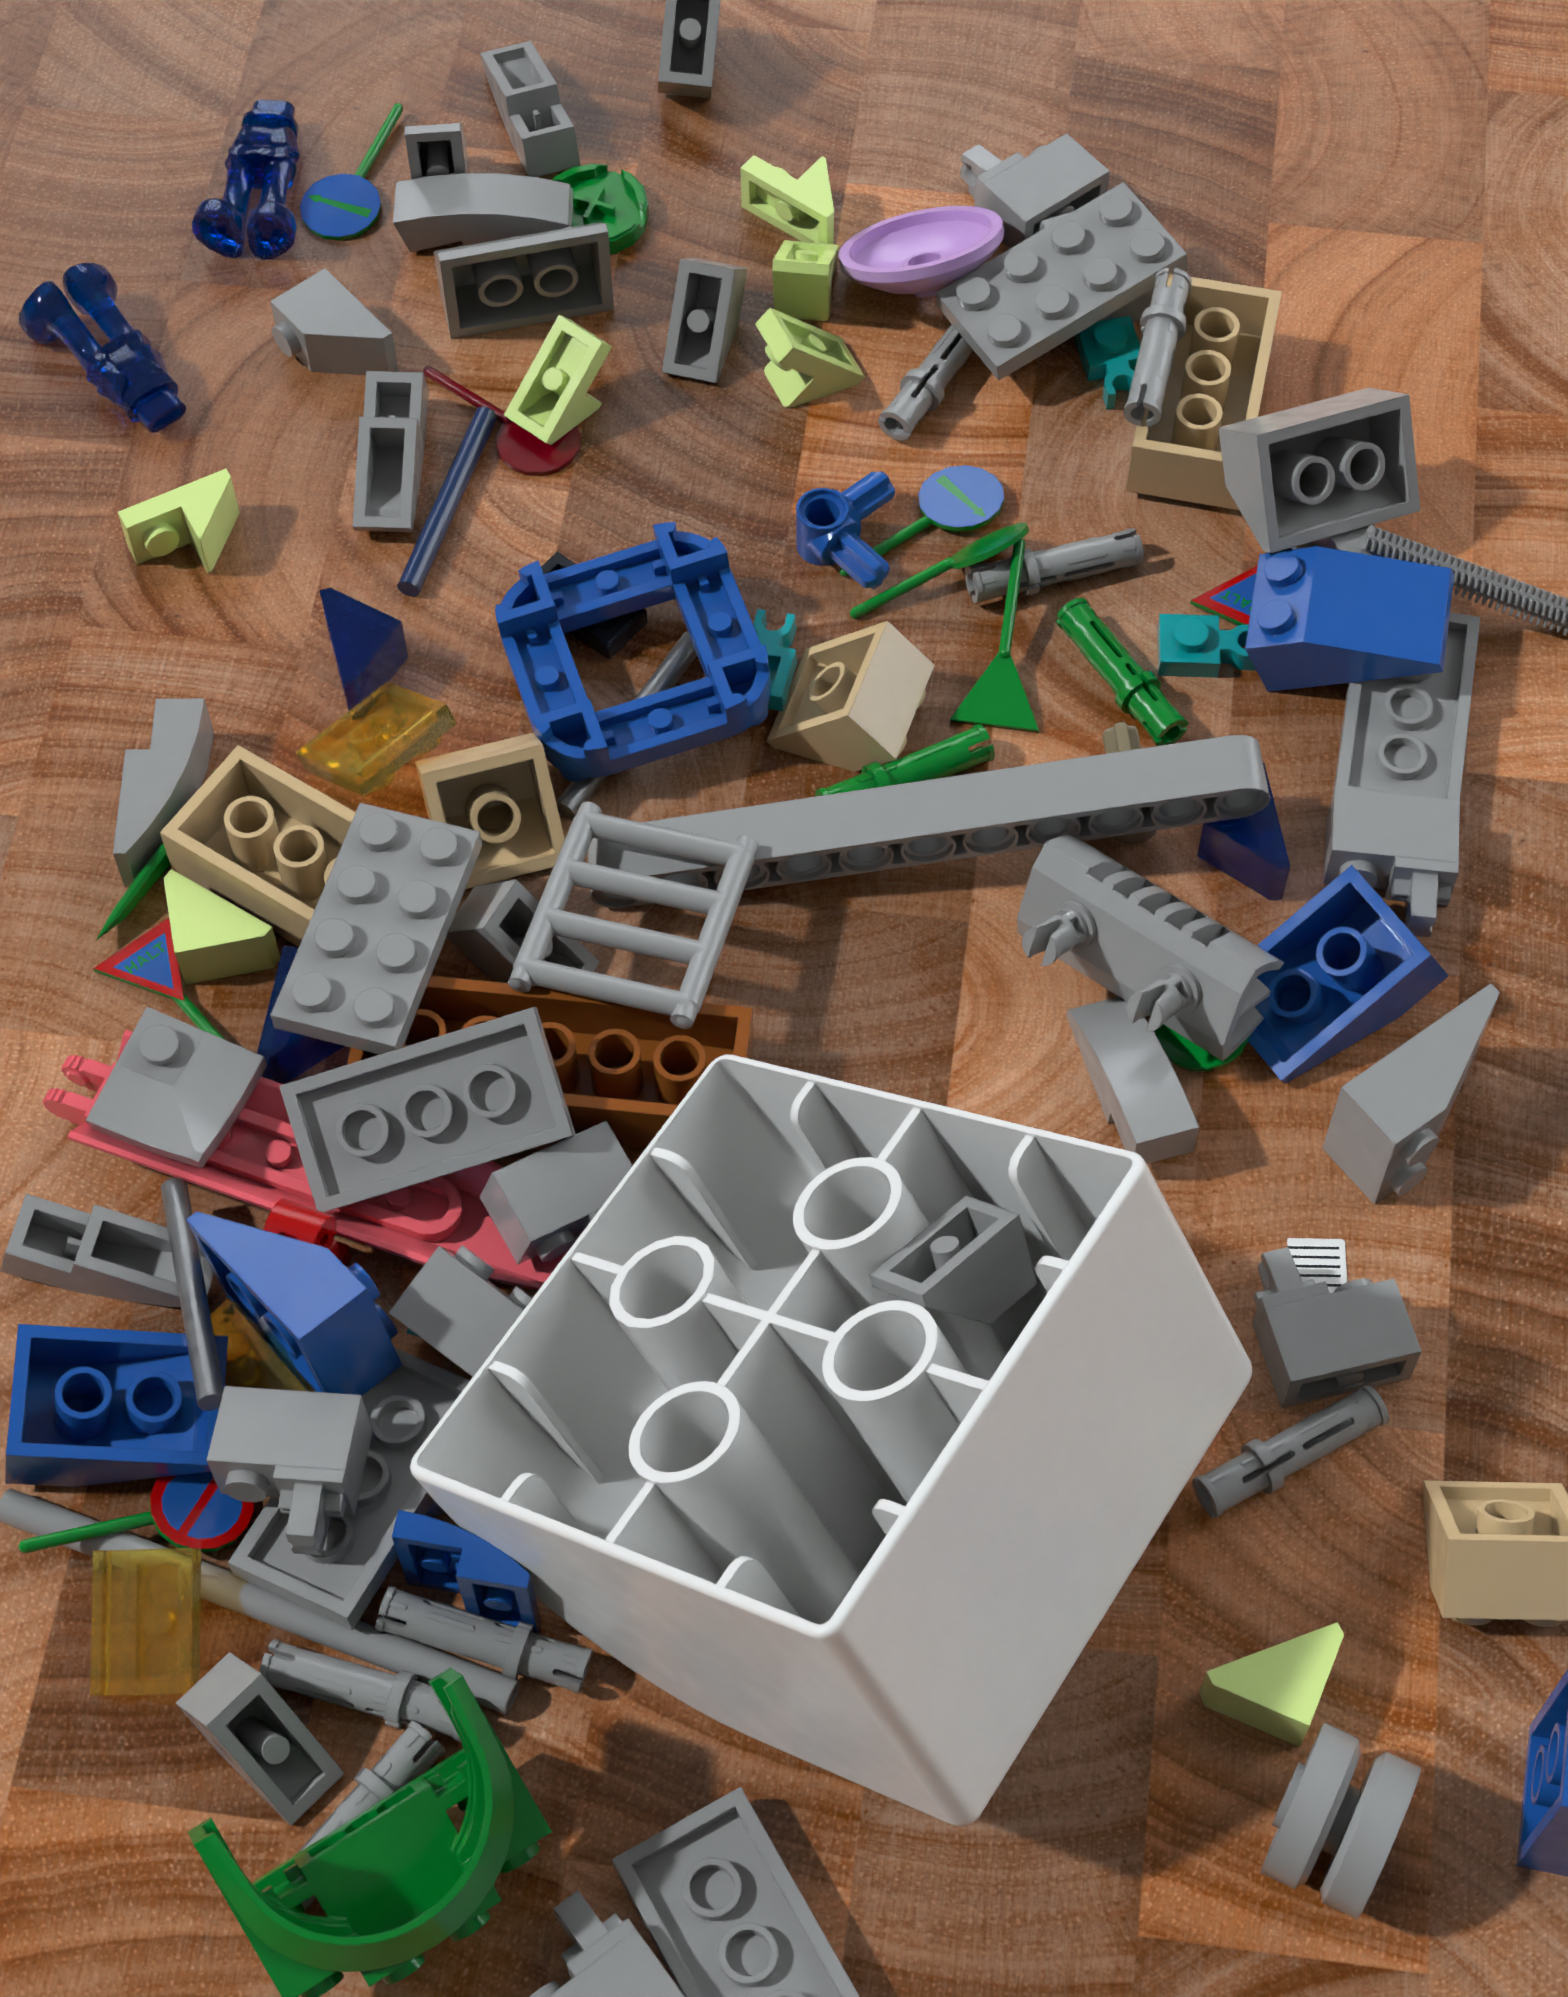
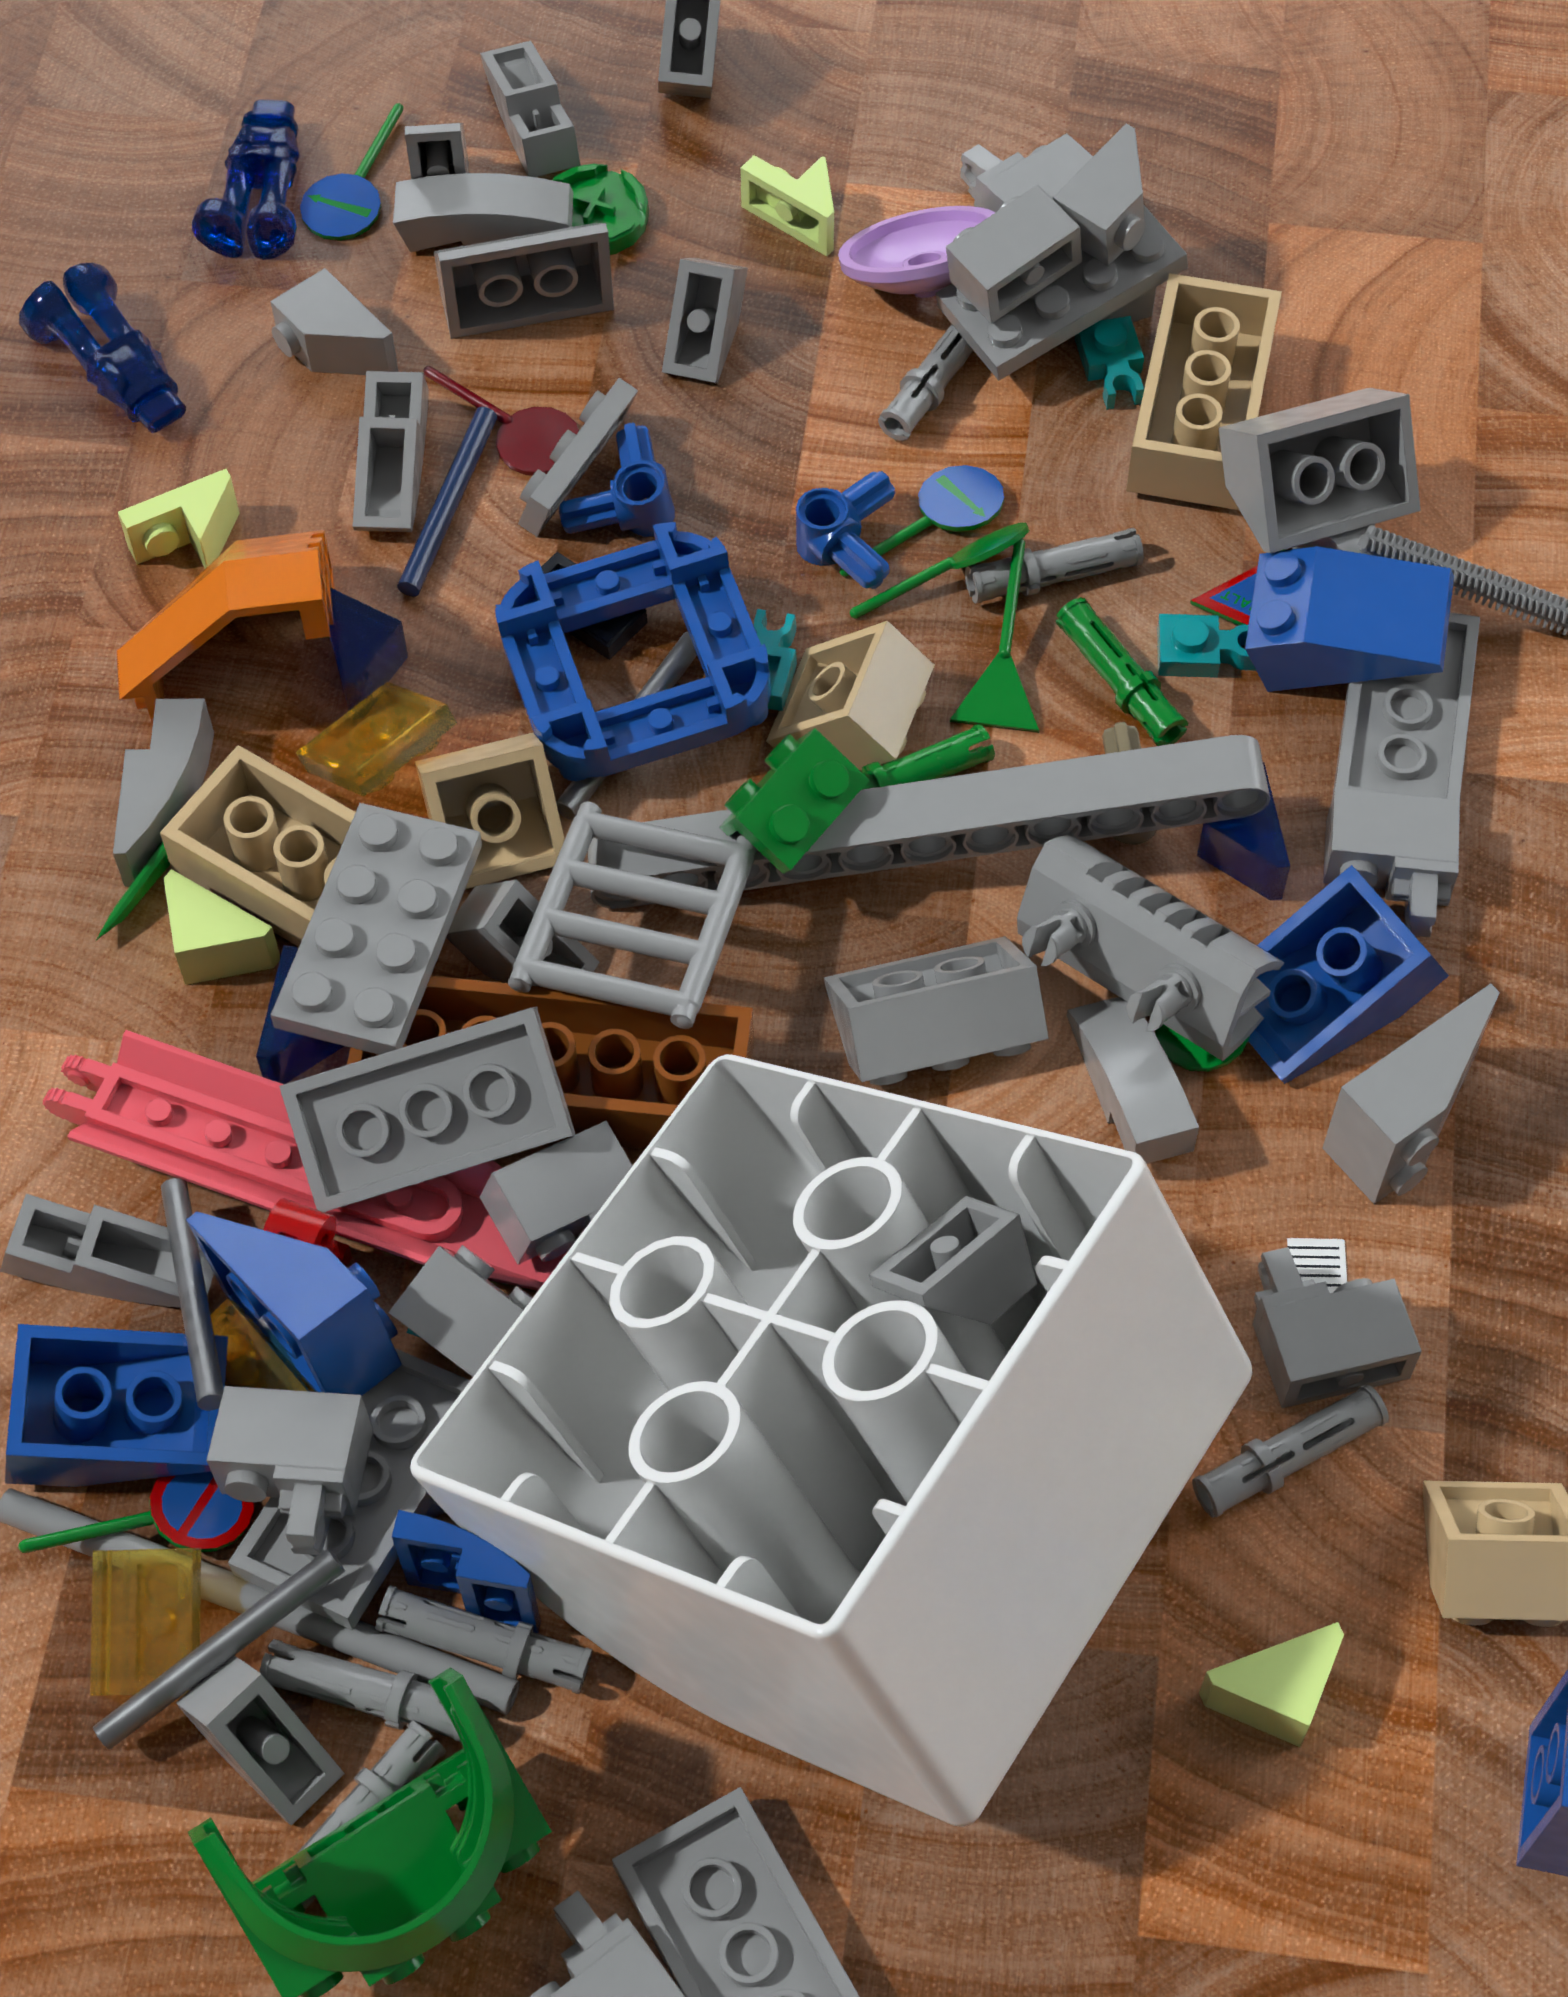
light grey plate [86,1007,267,1168] -> none
piece [93,918,227,1041] -> none
yellowish green slope [504,315,612,445] -> none
yellowish green slope [755,308,865,408] -> none
yellowish green slope [772,240,839,321] -> none
light grey pin [1123,268,1192,427] -> none
light grey wheel [1260,1722,1421,1920] -> none
none -> flat silver bar [93,1548,345,1750]
none -> orange panel [117,530,337,725]
none -> light grey plate [518,378,638,537]
none -> blue axle [559,422,675,537]
none -> green bracket [719,728,870,874]
none -> light grey slope [824,936,1049,1085]
none -> light grey brick [946,184,1082,324]
none -> light grey slope [1053,123,1145,266]

